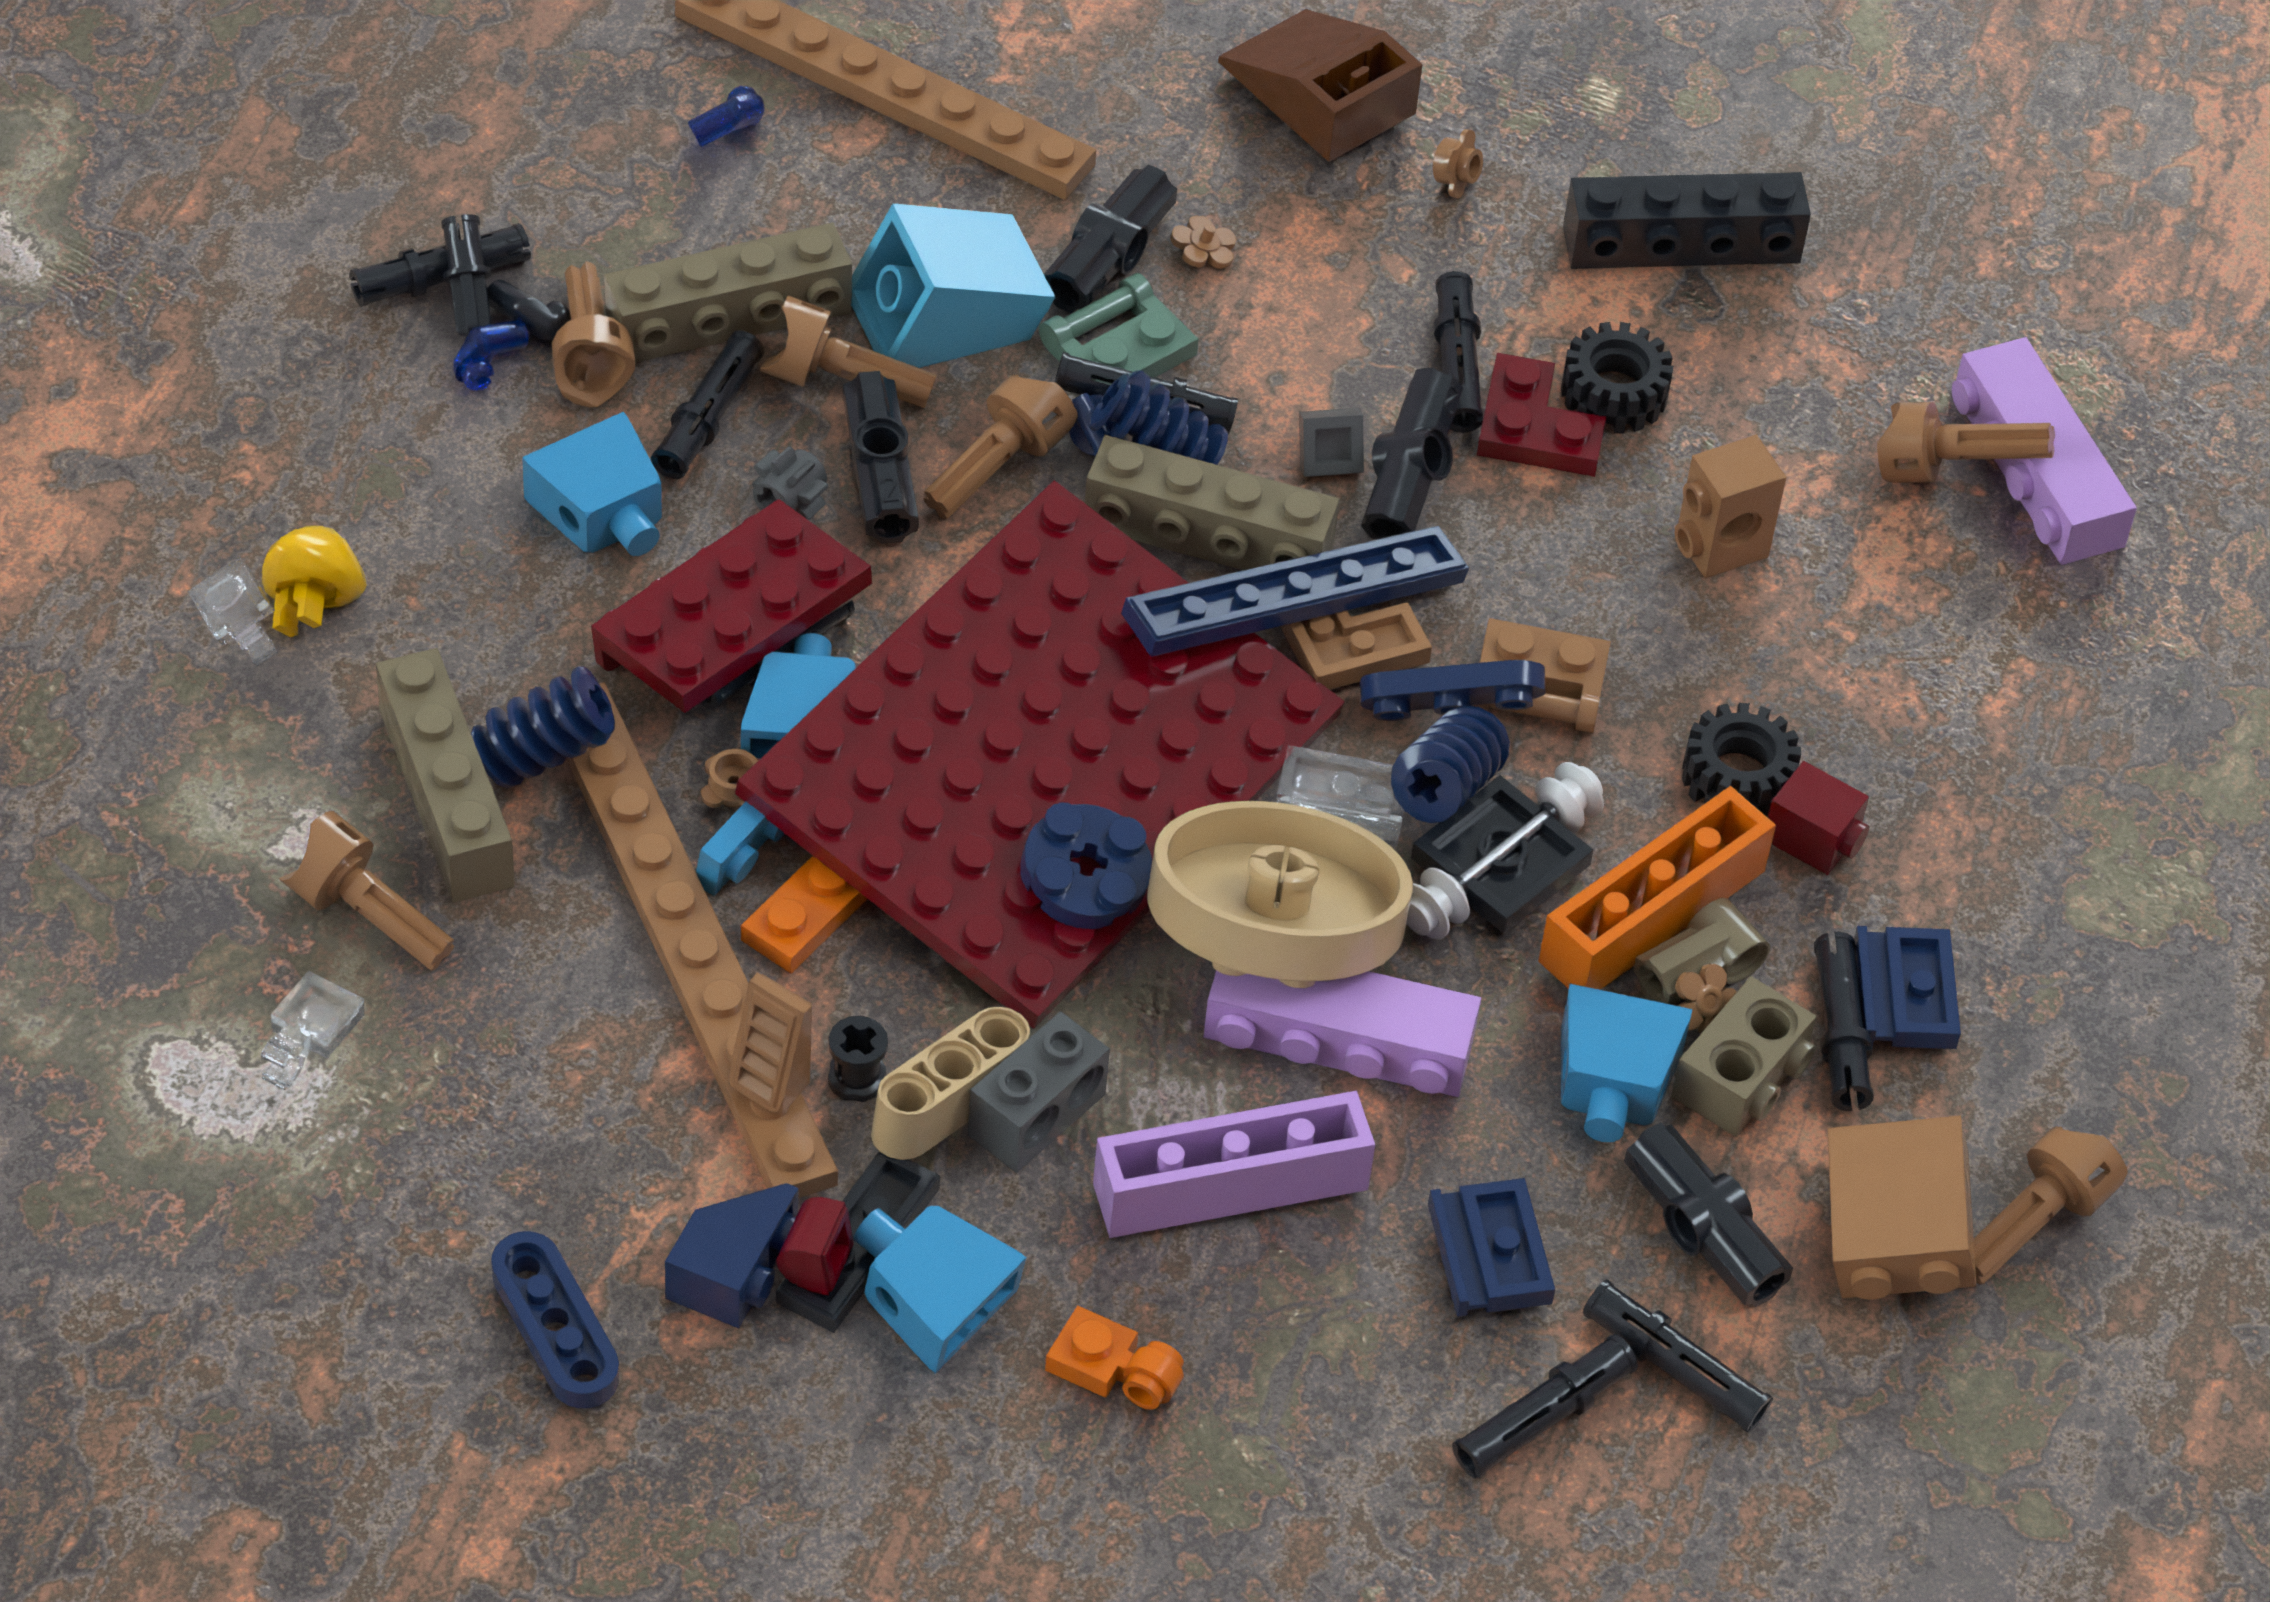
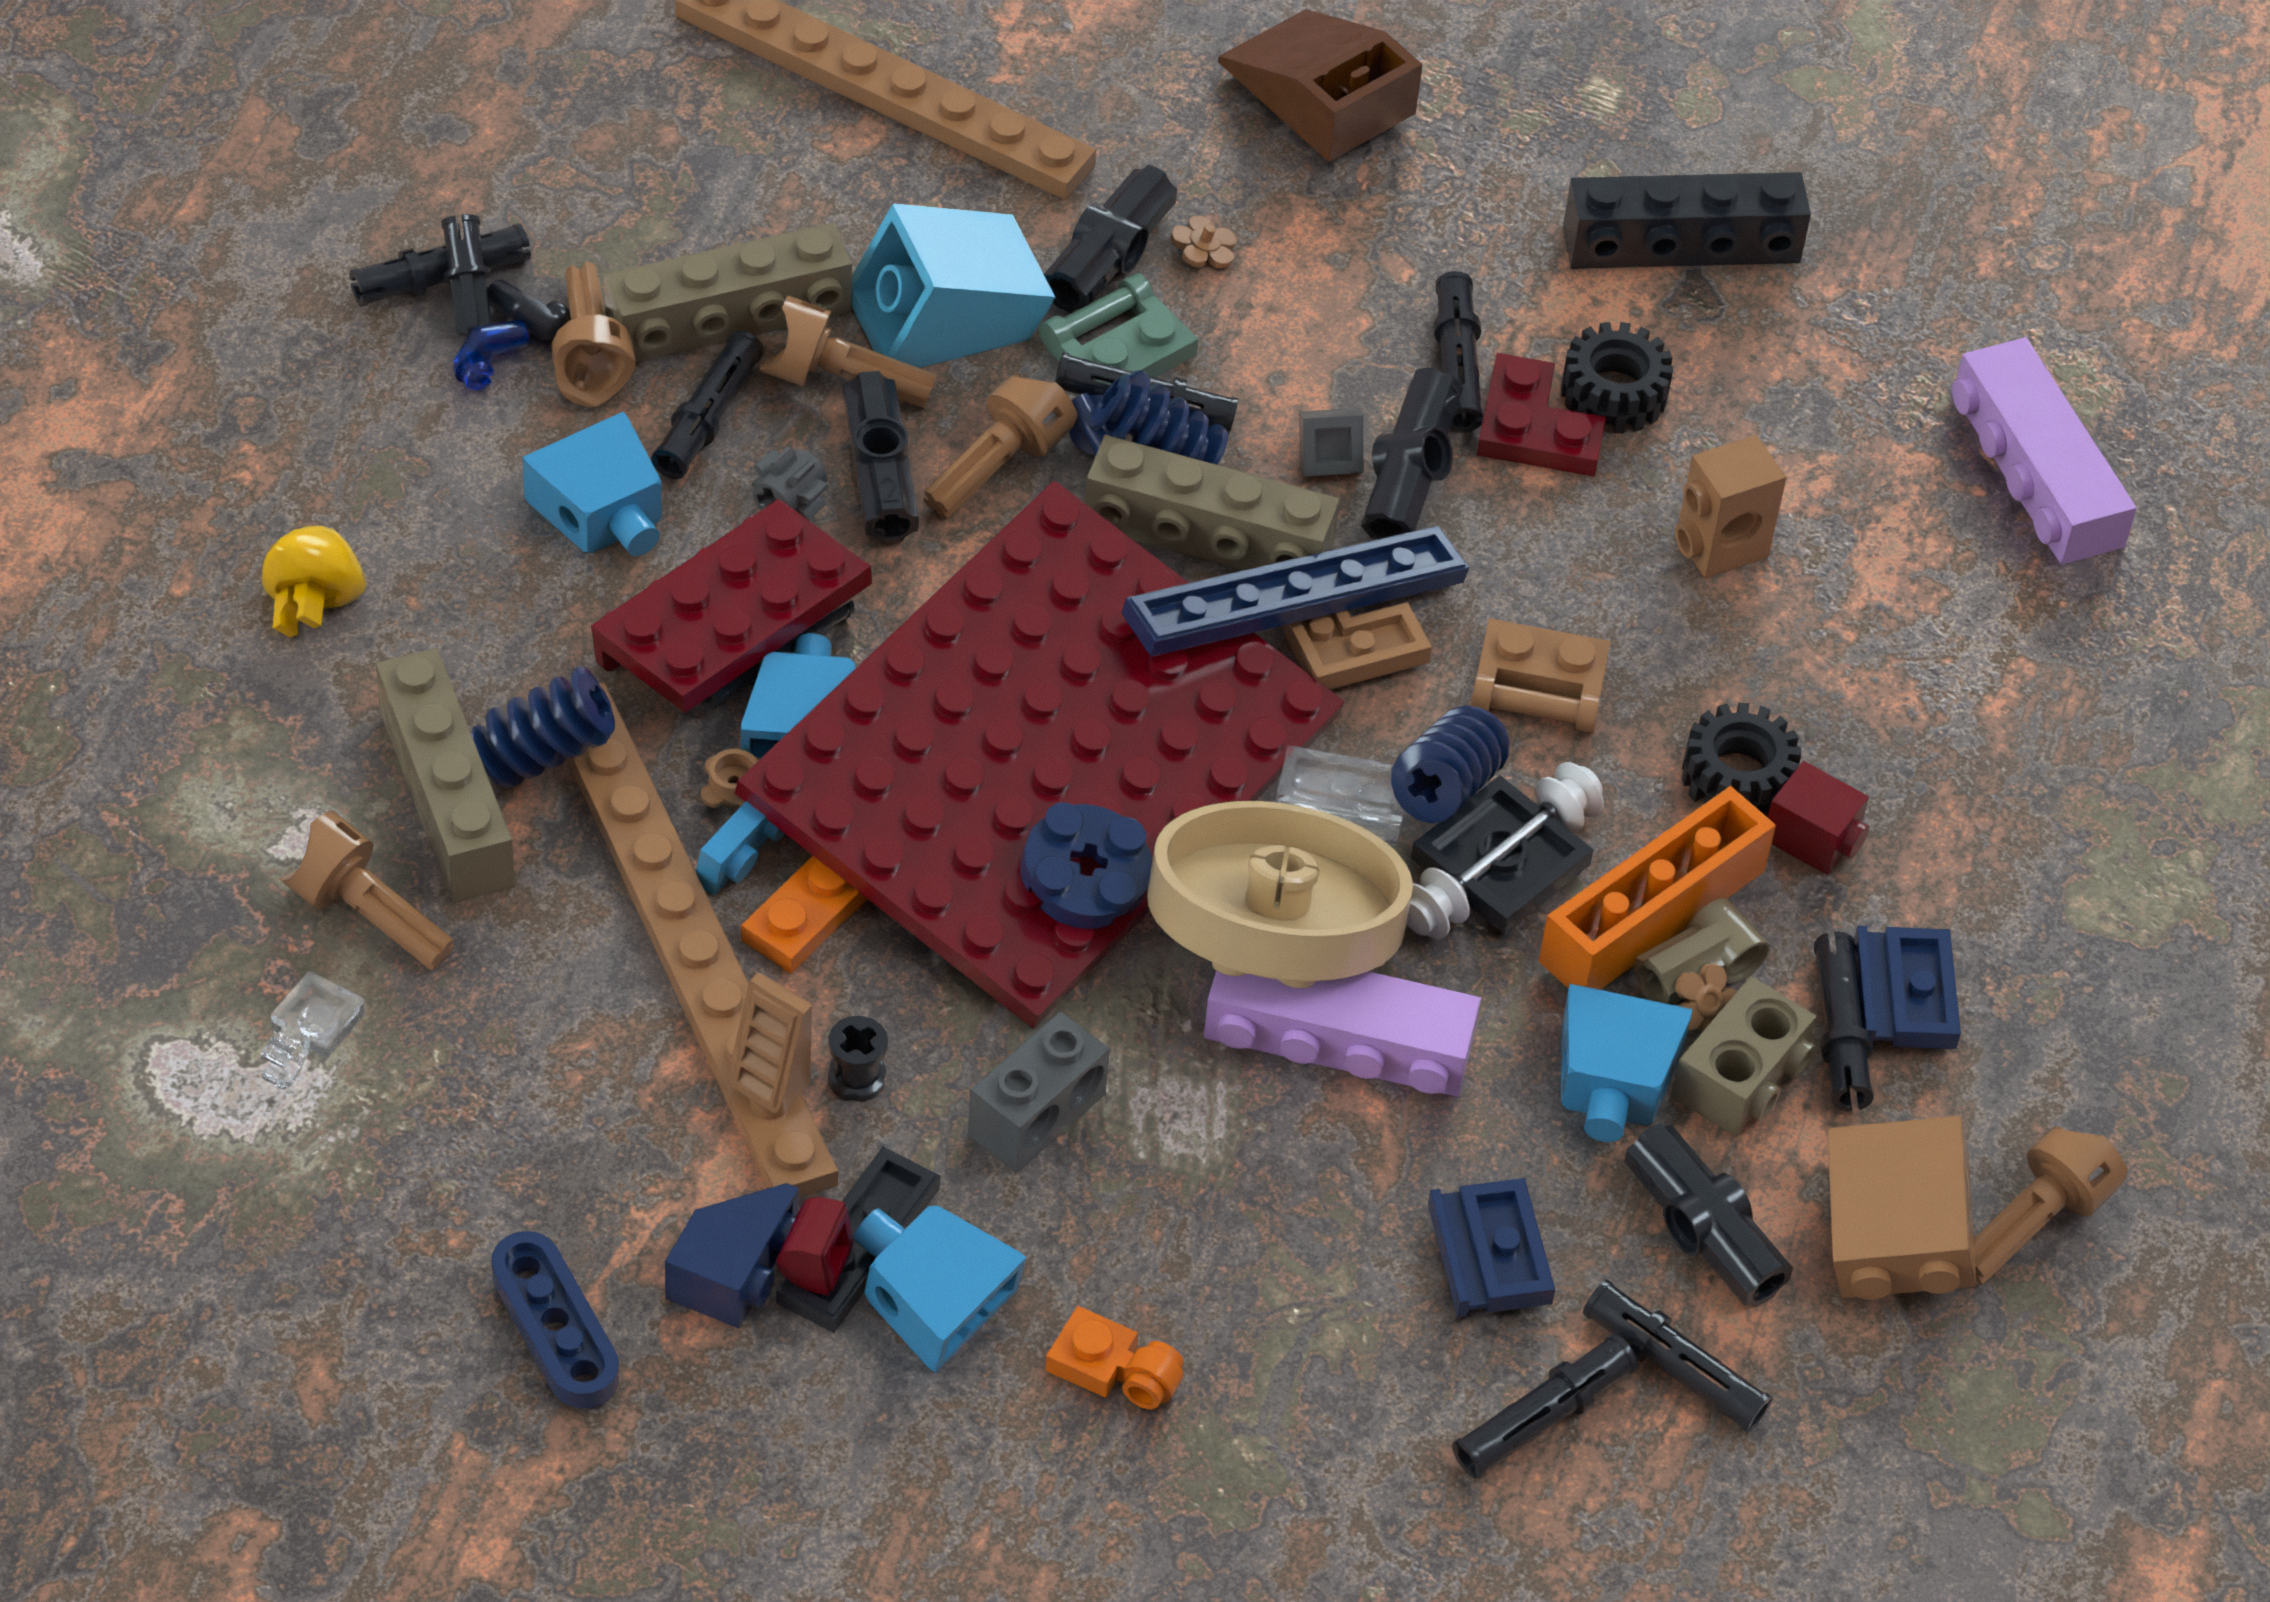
clear plate [187,556,278,666] -> none
clear blue arm [688,85,765,147] -> none
tan beam [871,1007,1030,1160] -> none
lavender brick [1093,1091,1375,1238] -> none
dark blue plate [1360,660,1546,721] -> none
medium nougat plate [1433,129,1483,199] -> none
medium nougat piece [1877,402,2055,483] -> none

